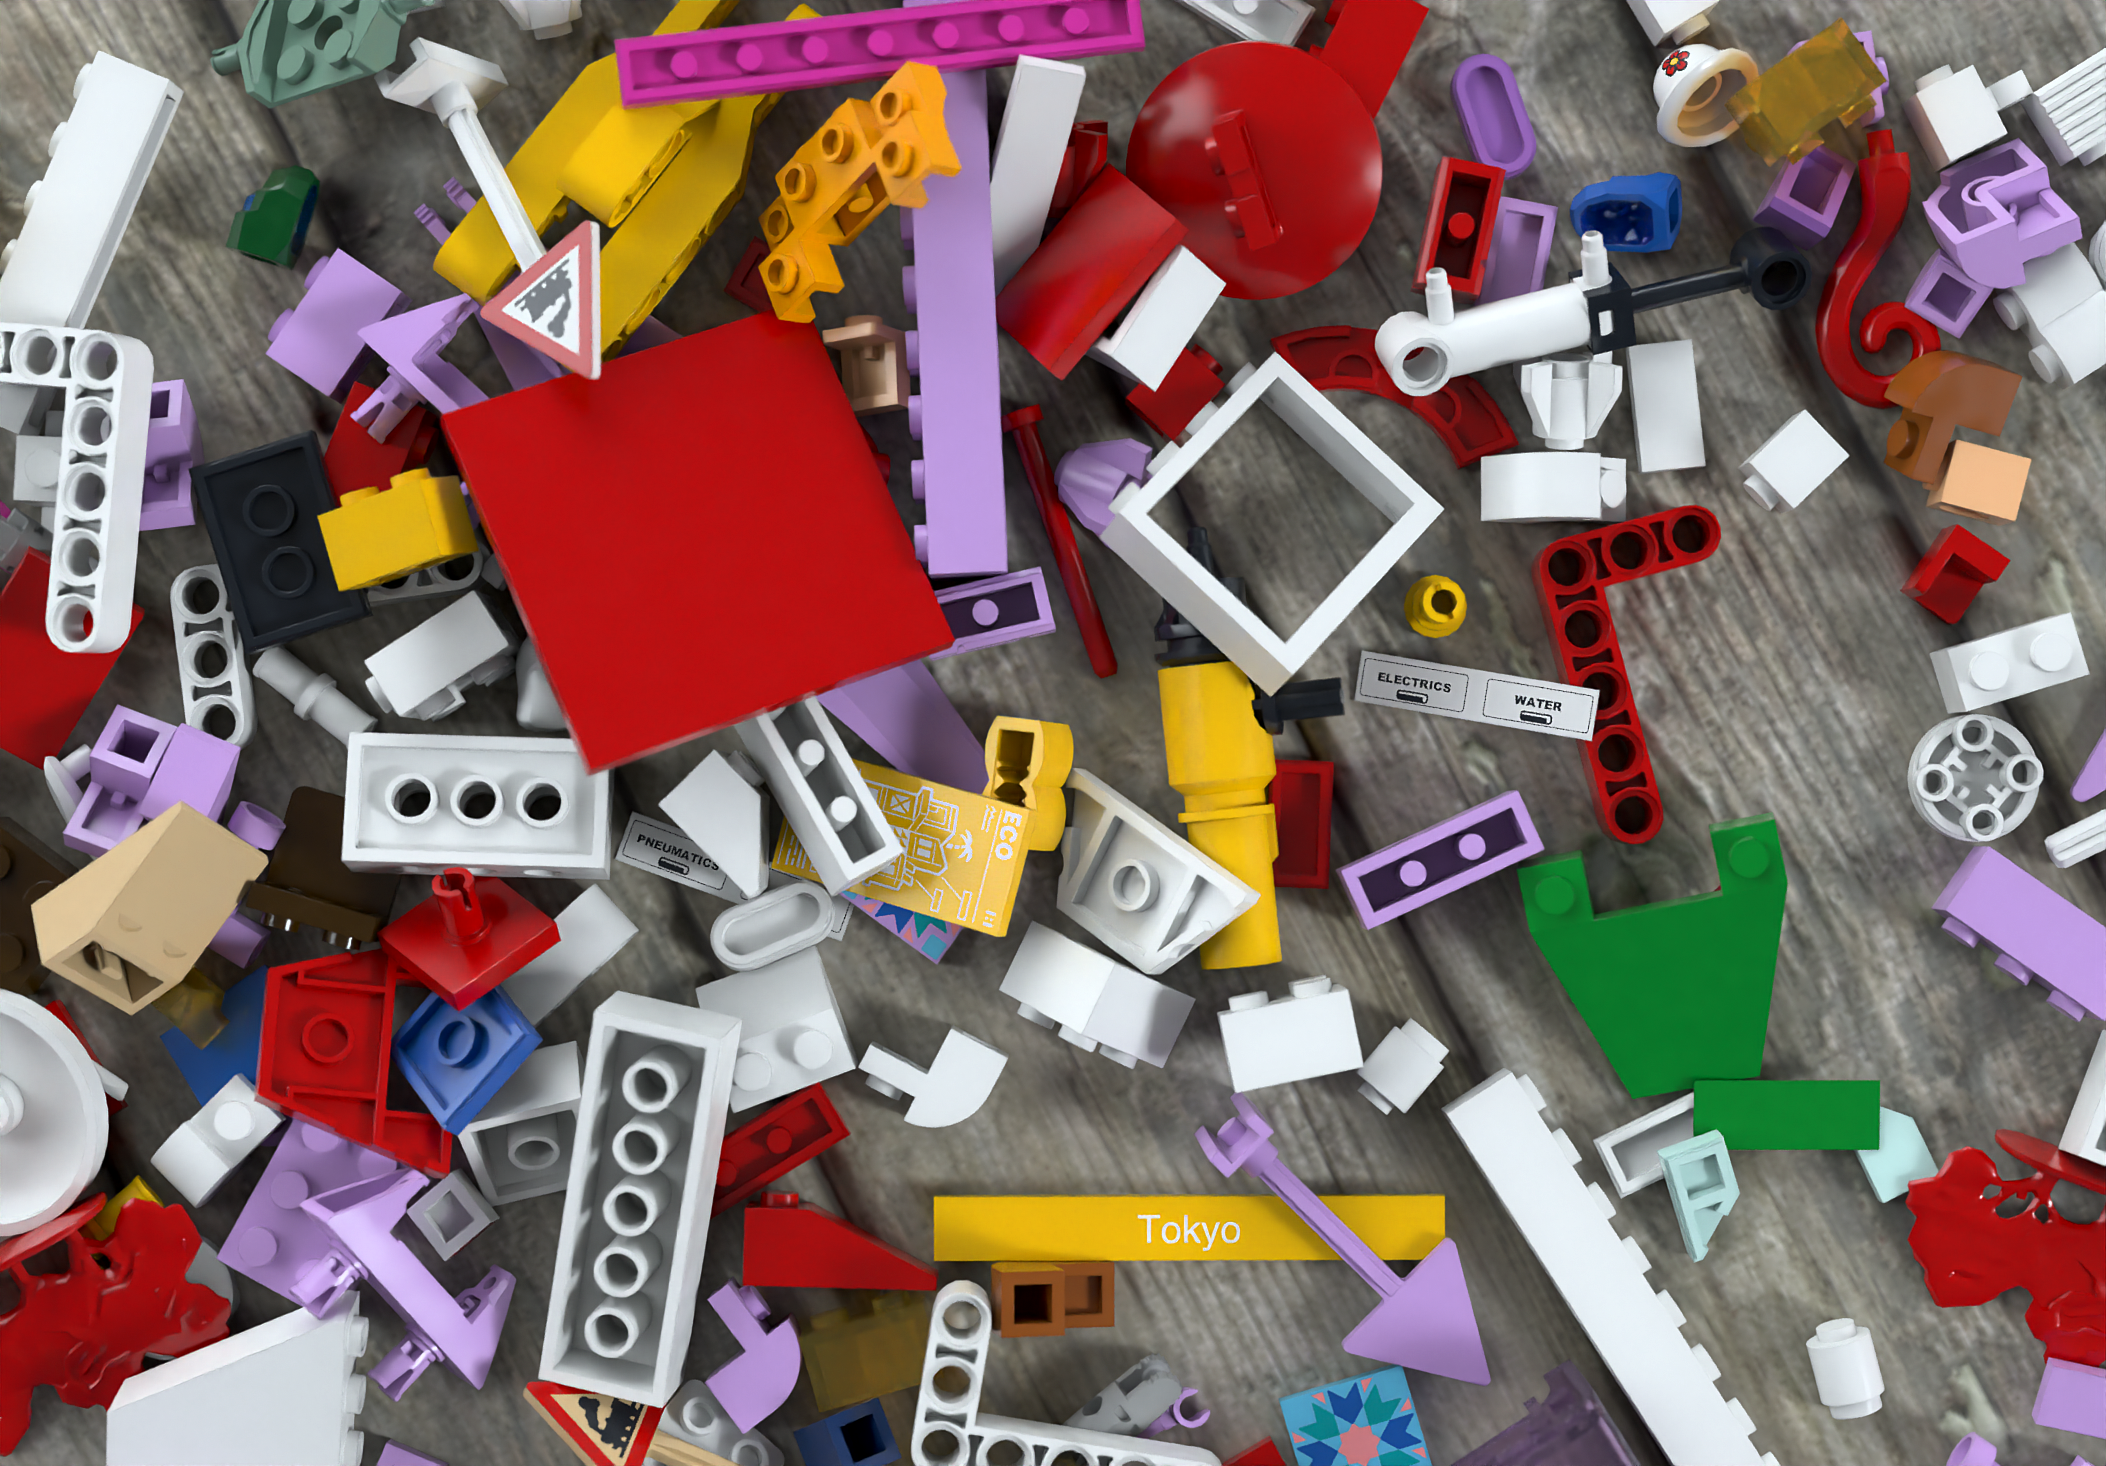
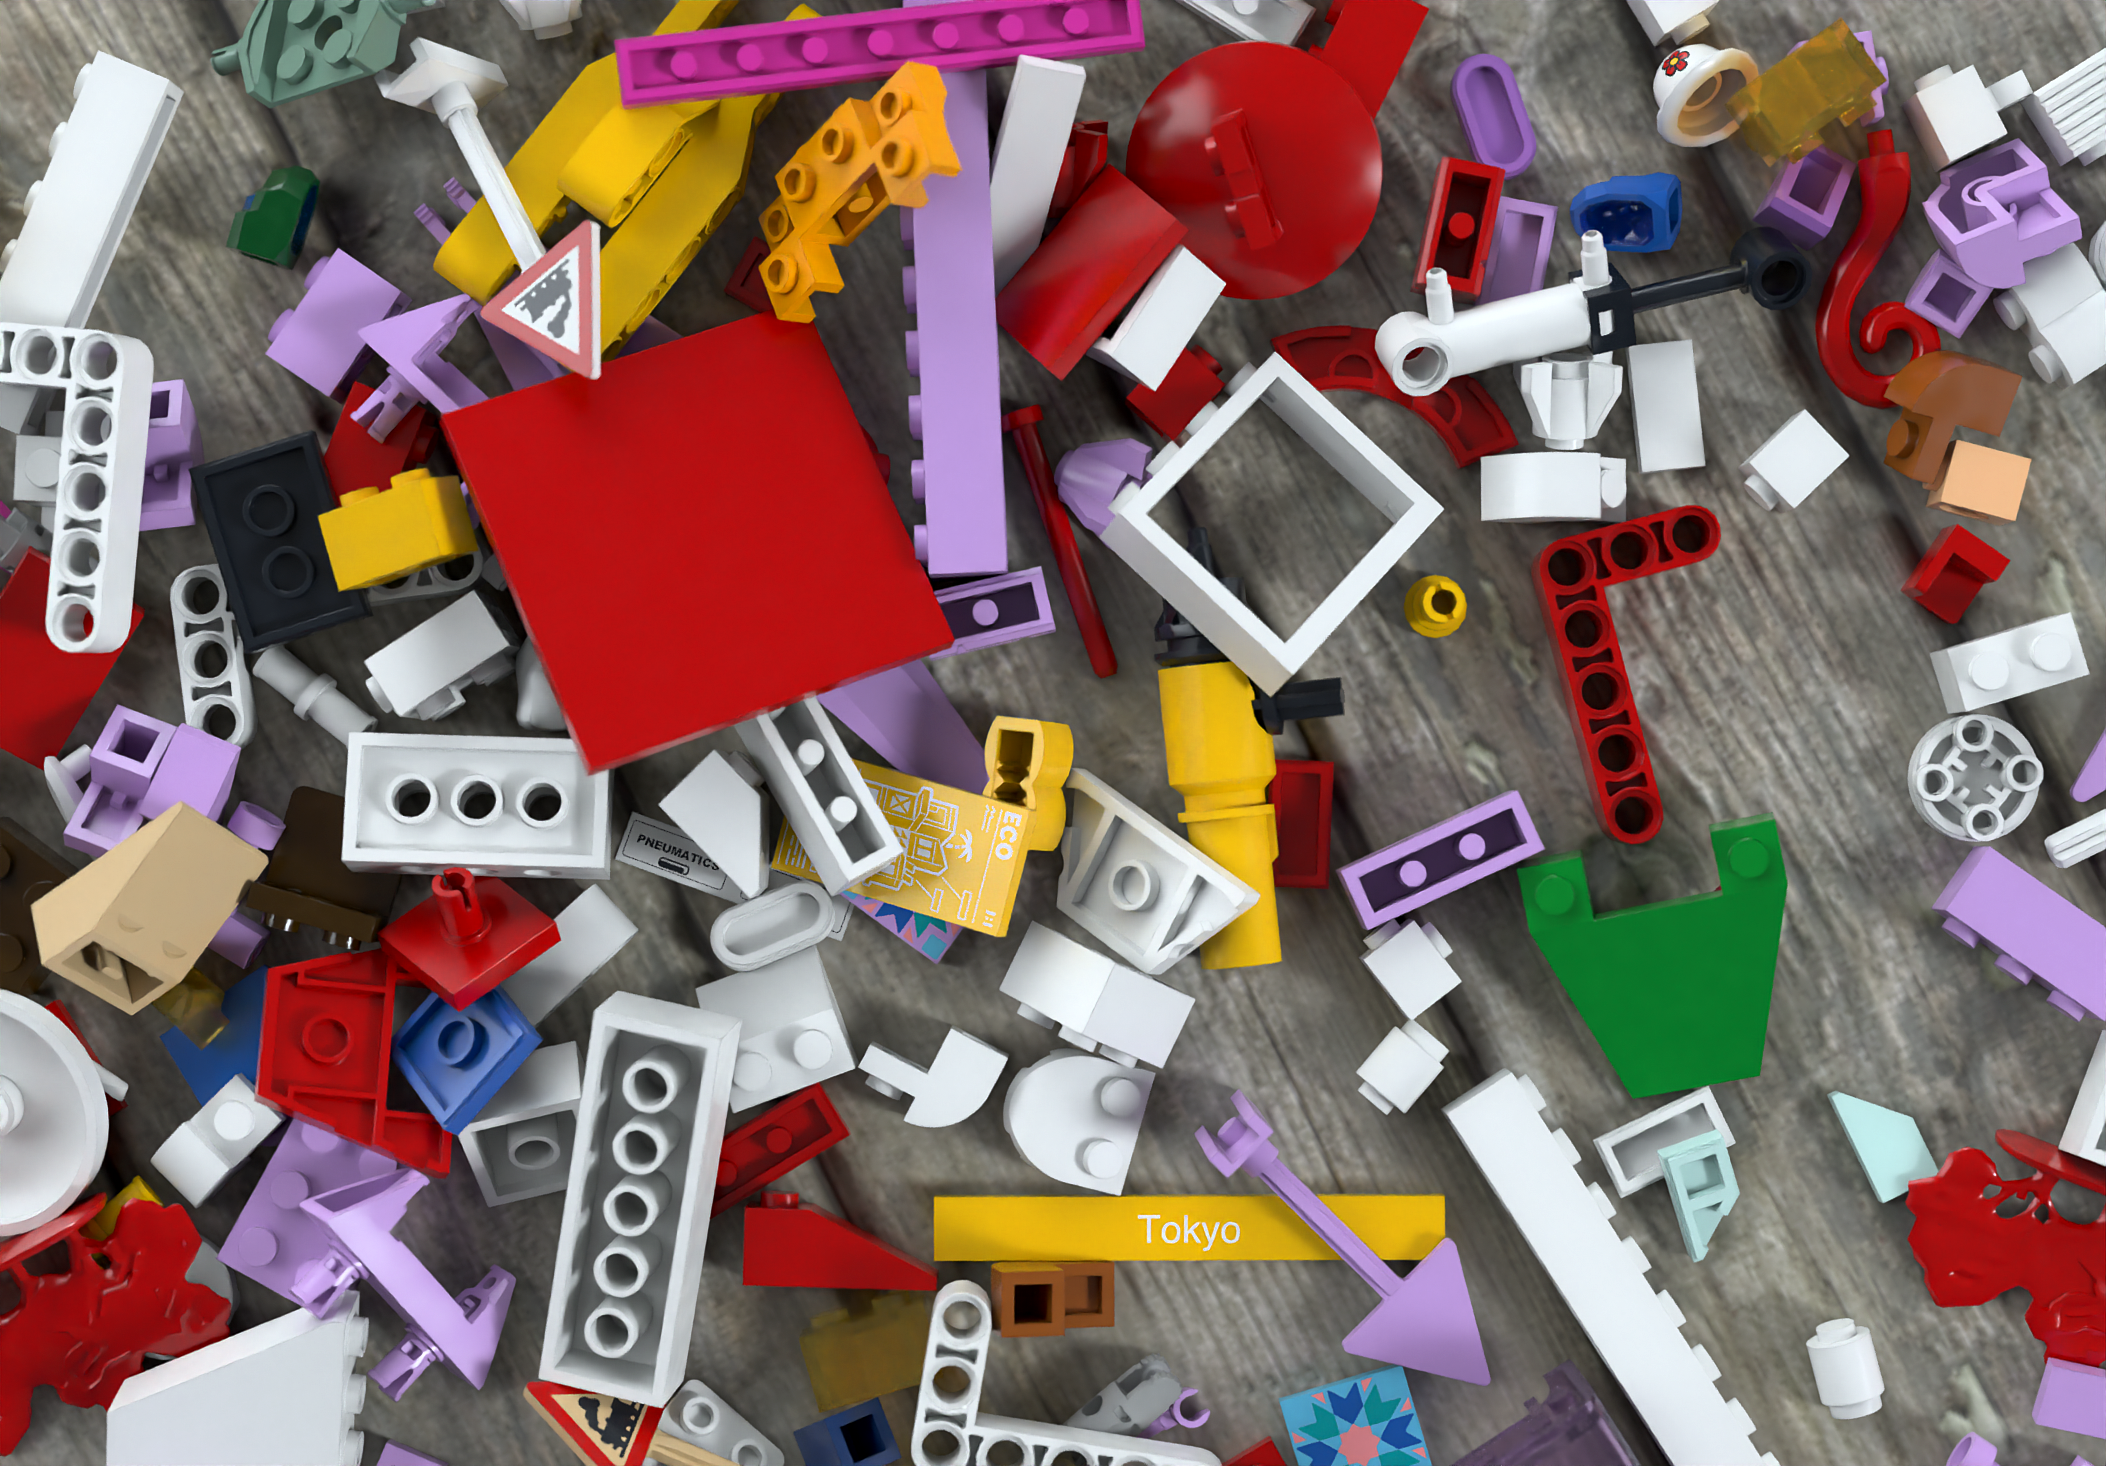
white plate [406,1168,500,1261] -> none
lavender brick [705,1276,805,1434] -> none
light nougat bracket [822,315,911,417] -> none
white brick [1217,975,1364,1093] -> none
white sticker [1354,651,1600,741] -> none
green sticker [1693,1080,1880,1150] -> none
none -> white slope [1003,1048,1155,1196]
none -> white brick [1358,918,1462,1021]

